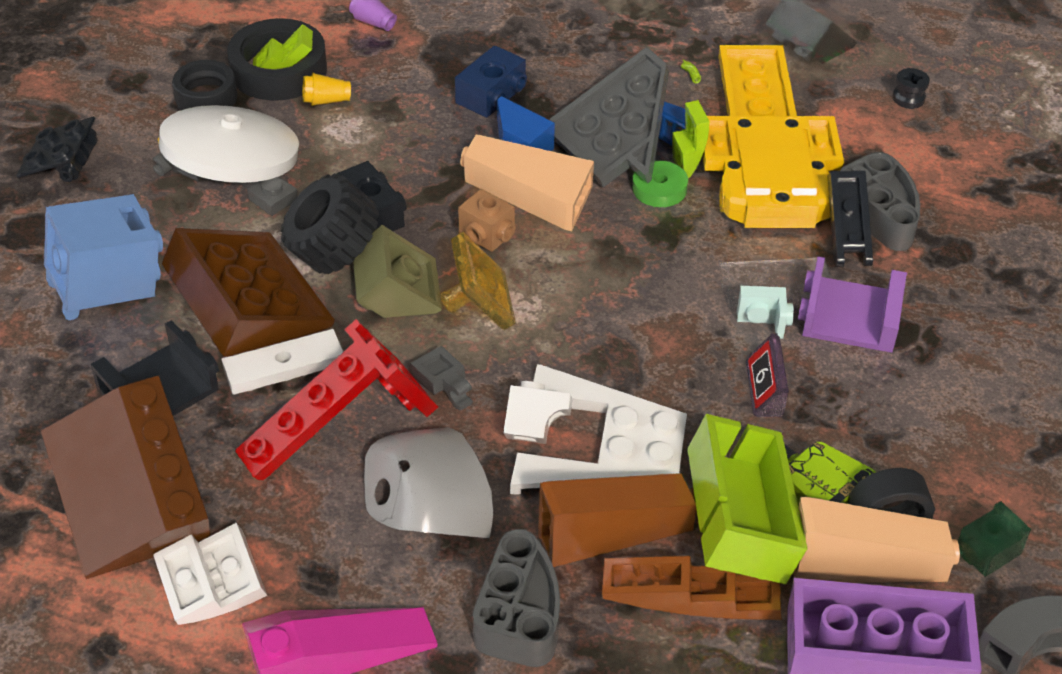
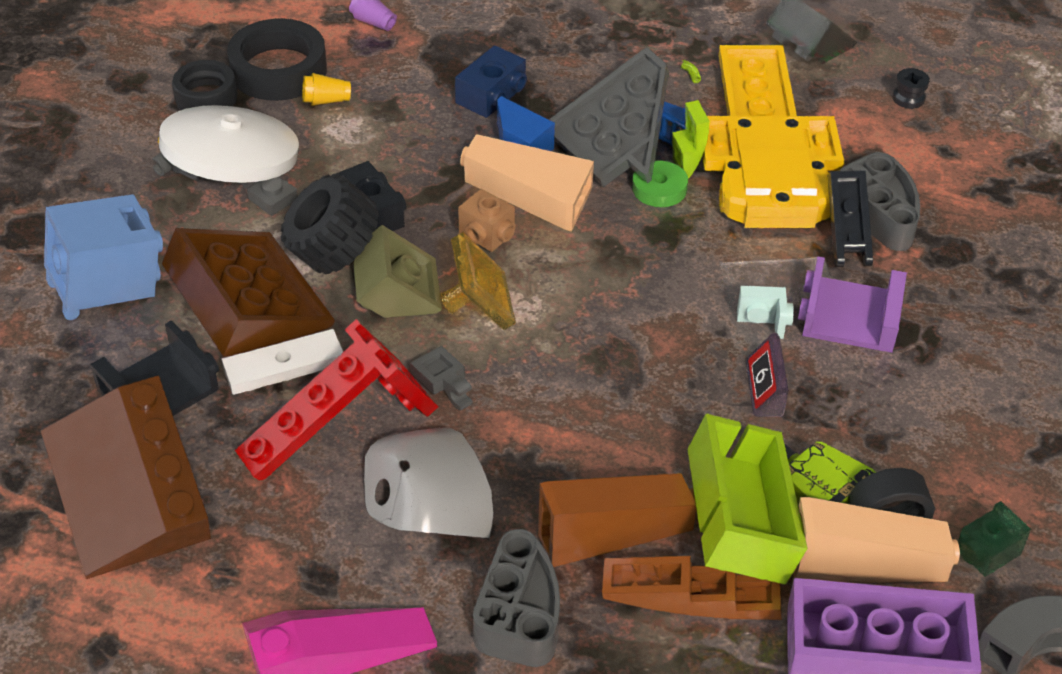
black hinge [16,116,98,182] -> none
white slope [153,523,267,625] -> none
lime slope [253,24,313,69] -> none
white brick [503,381,573,444] -> none
white wing [510,364,687,495] -> none

